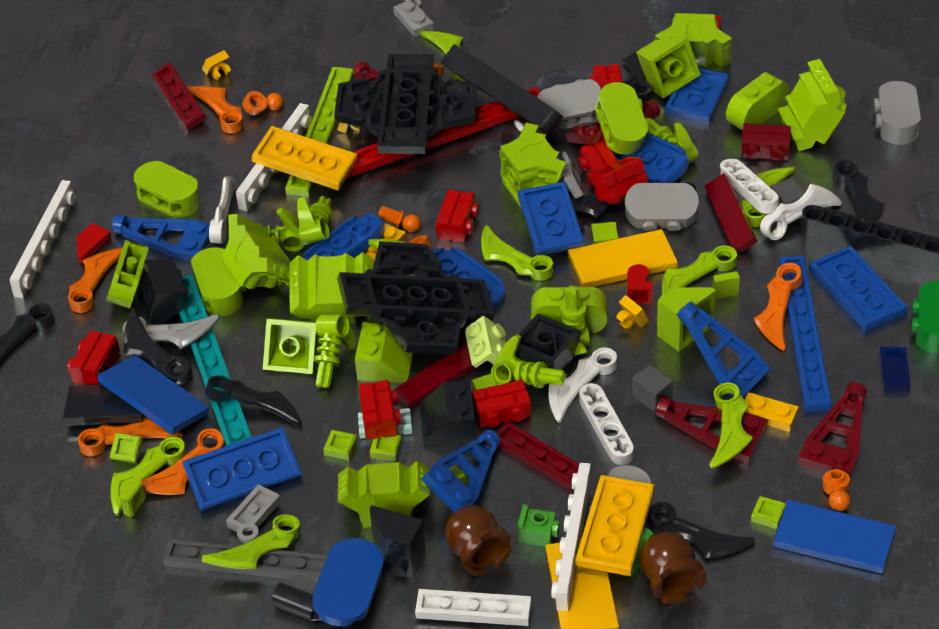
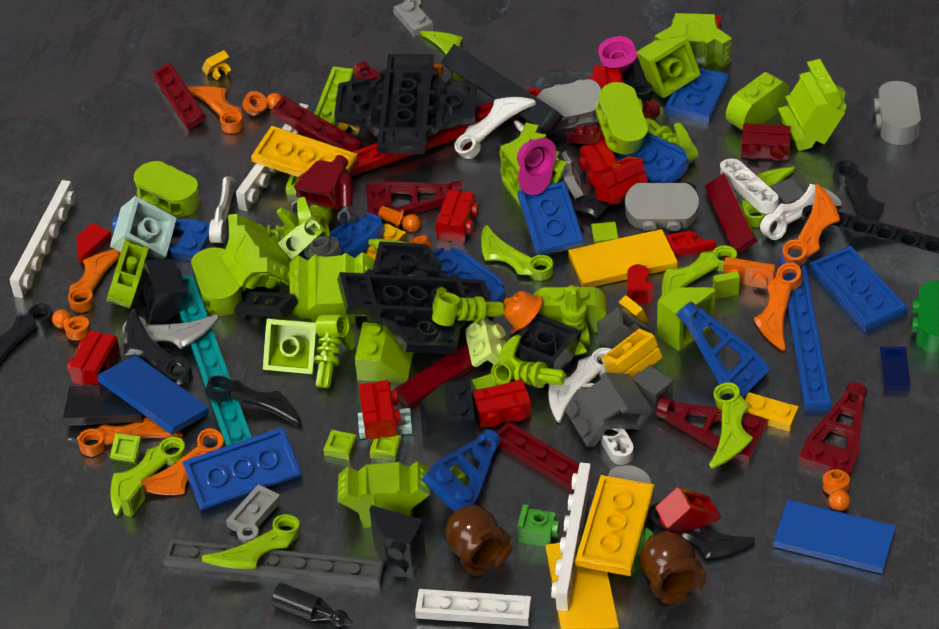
blue tile [312,538,384,626] -> none
lime tile [751,496,786,529] -> none
none -> orange plate [52,309,91,341]
none -> light aqua slope [110,196,176,259]
none -> black plate [234,291,298,318]
none -> dark red tile [270,96,363,152]
none -> lime leg [277,215,326,260]
none -> dark red torso [291,155,356,225]
none -> dark grey plate [305,237,341,261]
none -> dark red plate [365,181,462,222]
none -> lime piece [432,287,504,326]
none -> white piece [455,97,536,159]
none -> orange piece [504,291,543,334]
none -> dark pink piece [517,138,556,195]
none -> dark grey piece [565,372,653,447]
none -> dark grey slope [597,307,655,349]
none -> dark pink piece [598,36,637,73]
none -> yellow brick [601,328,663,378]
none -> red slope [655,487,722,533]
none -> red tile [665,231,716,257]
none -> orange plate [723,257,775,289]
none -> orange piece [783,184,840,266]

